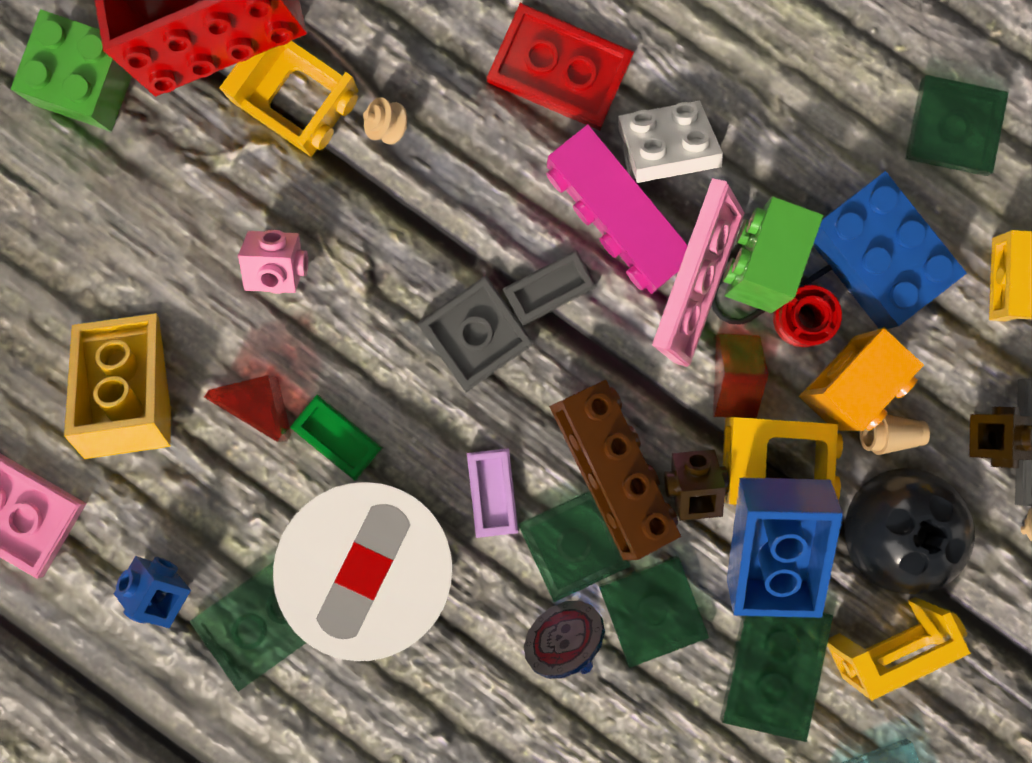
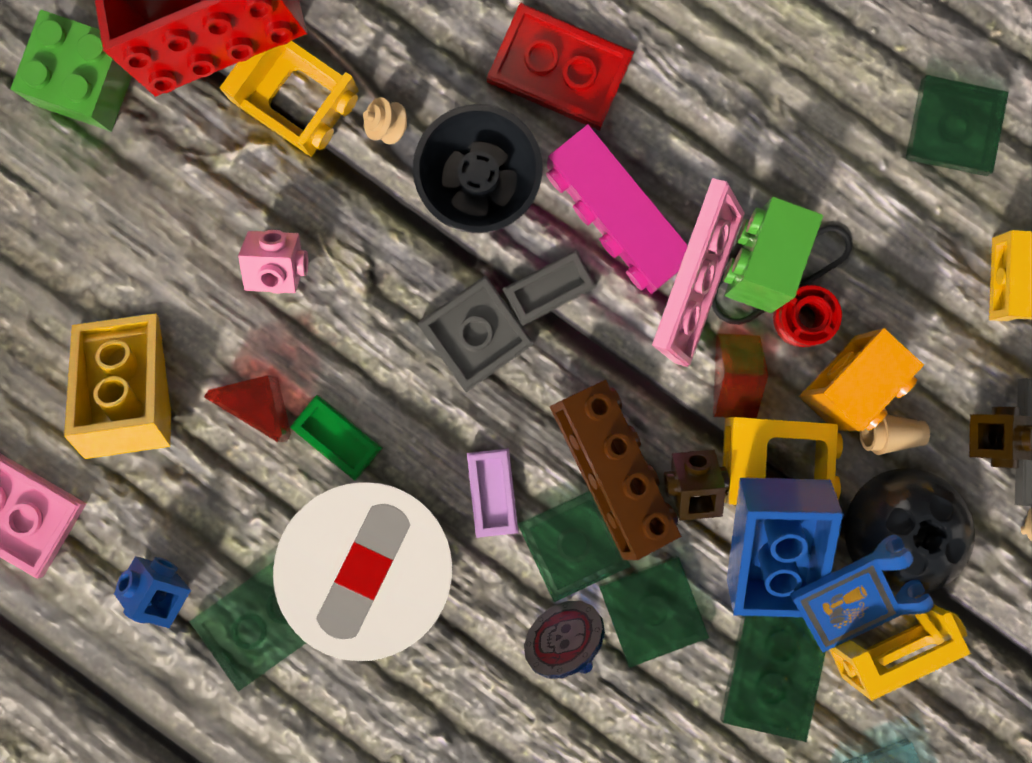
white plate [618,100,723,183] -> none
blue brick [813,171,967,330] -> none
none -> black piece [413,104,543,234]
none -> blue flag [790,535,933,653]

